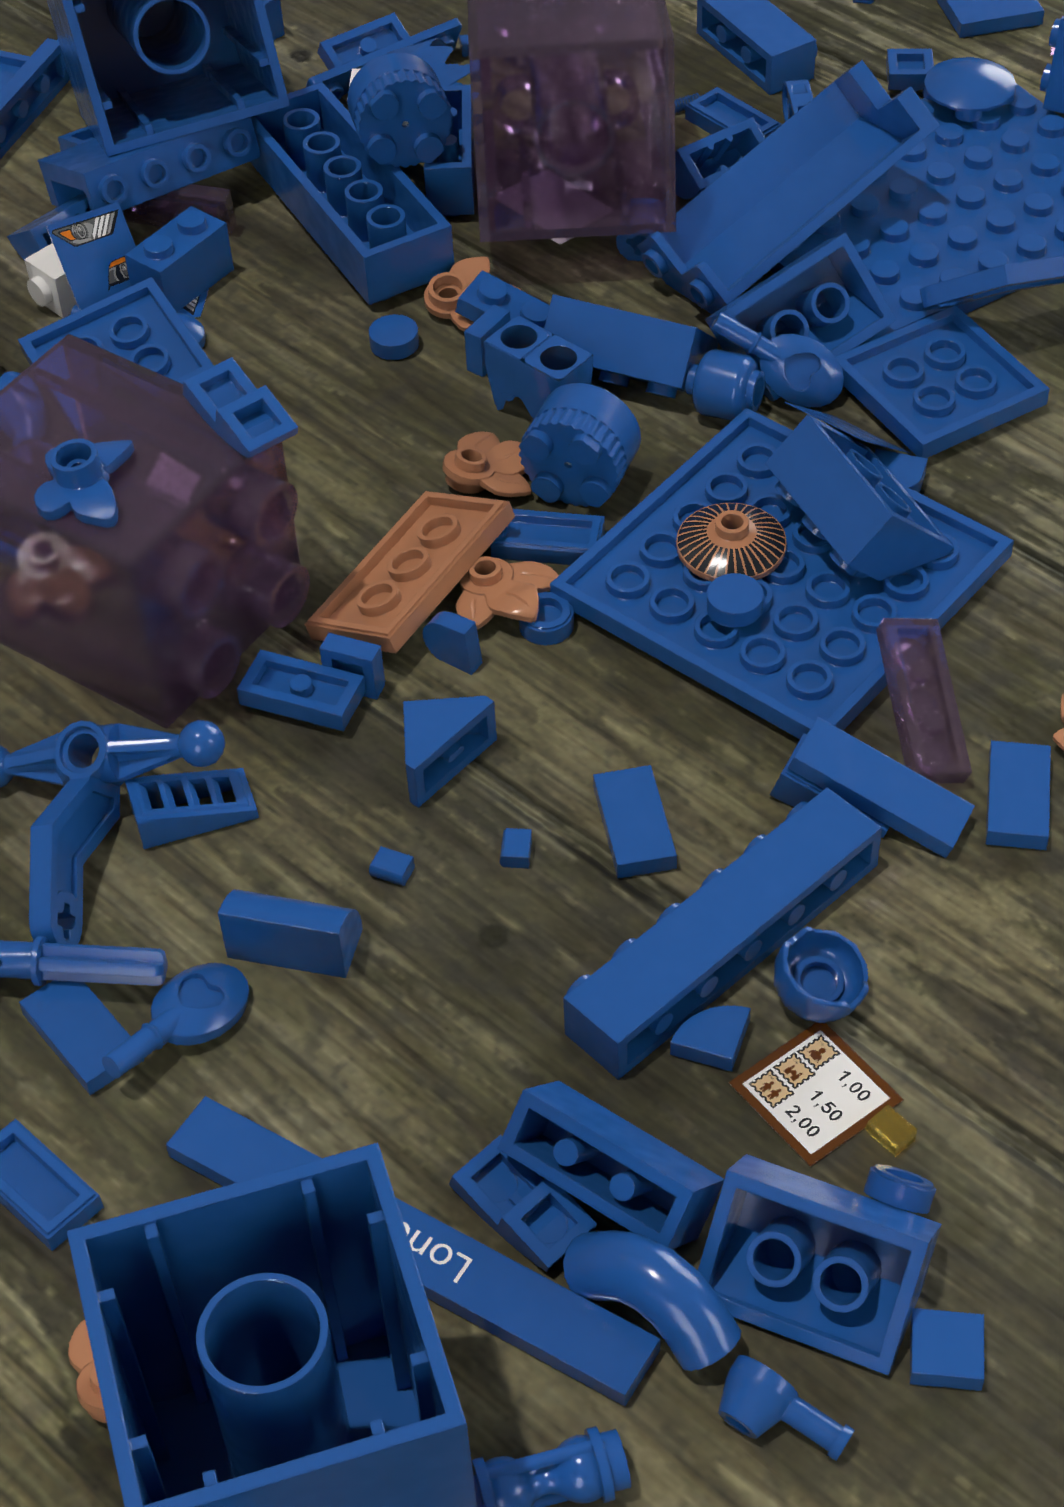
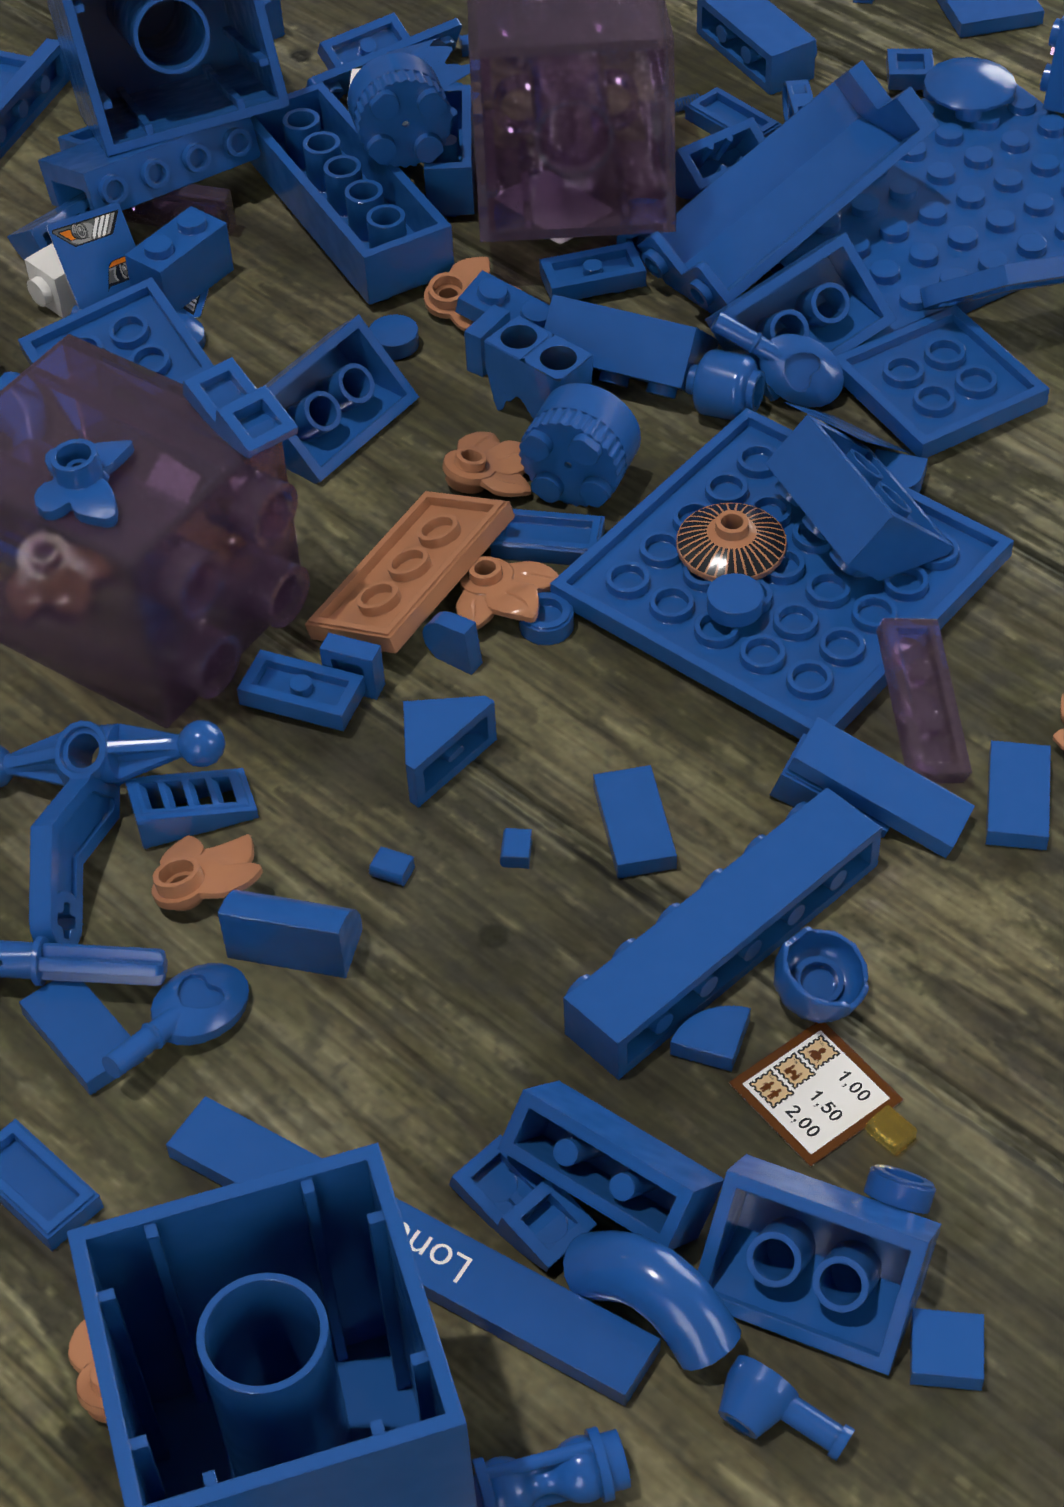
none -> nougat plate [151,834,263,911]
none -> blue slope [265,314,419,484]
none -> blue plate [539,241,646,300]

